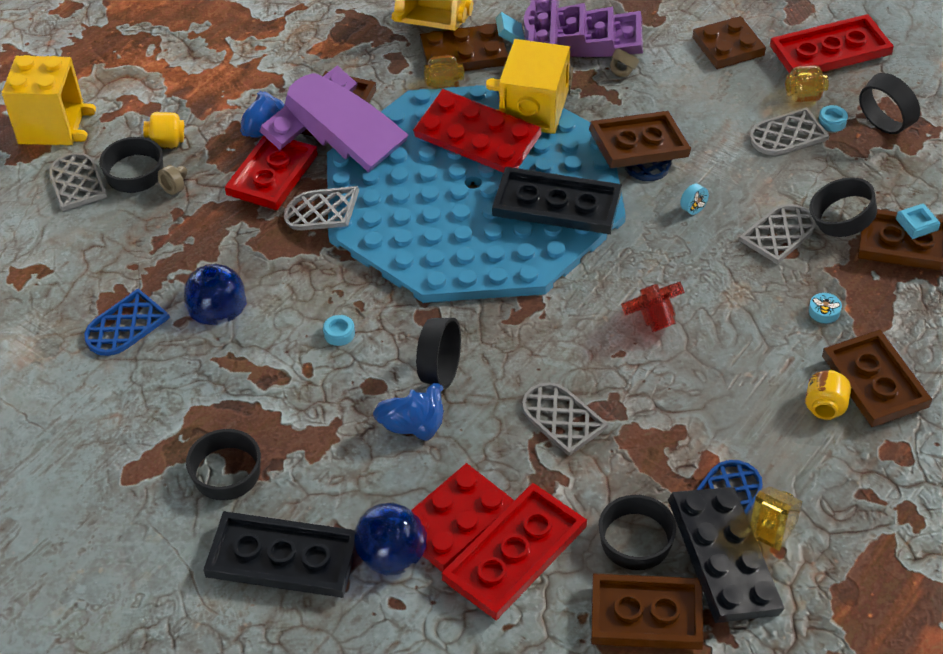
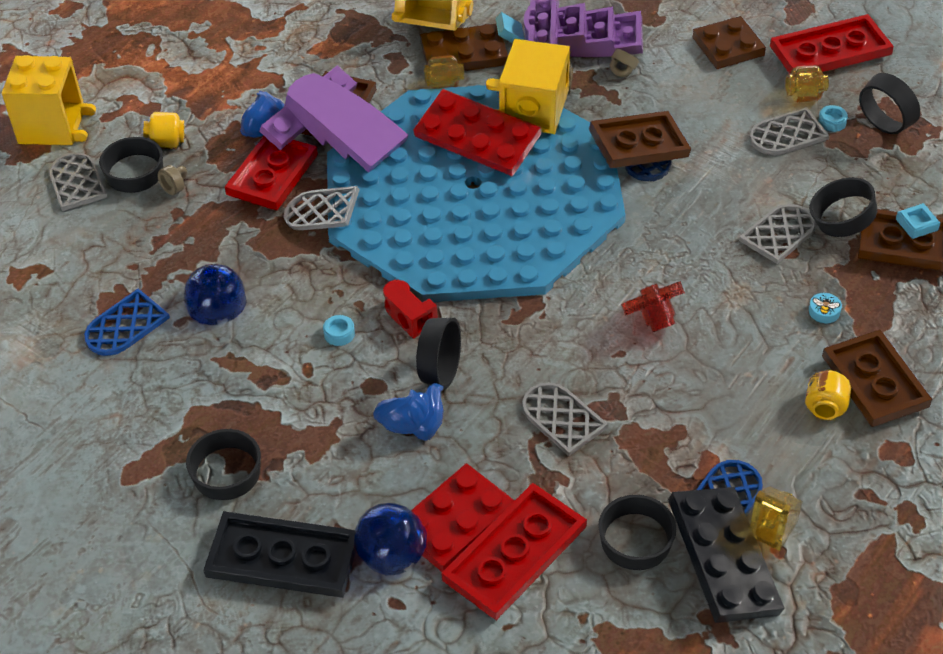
black plate [492,167,622,235] -> none
reddish brown plate [591,573,704,650] -> none
medium azure tile [680,184,709,215] -> none
none -> red leg [383,280,438,339]

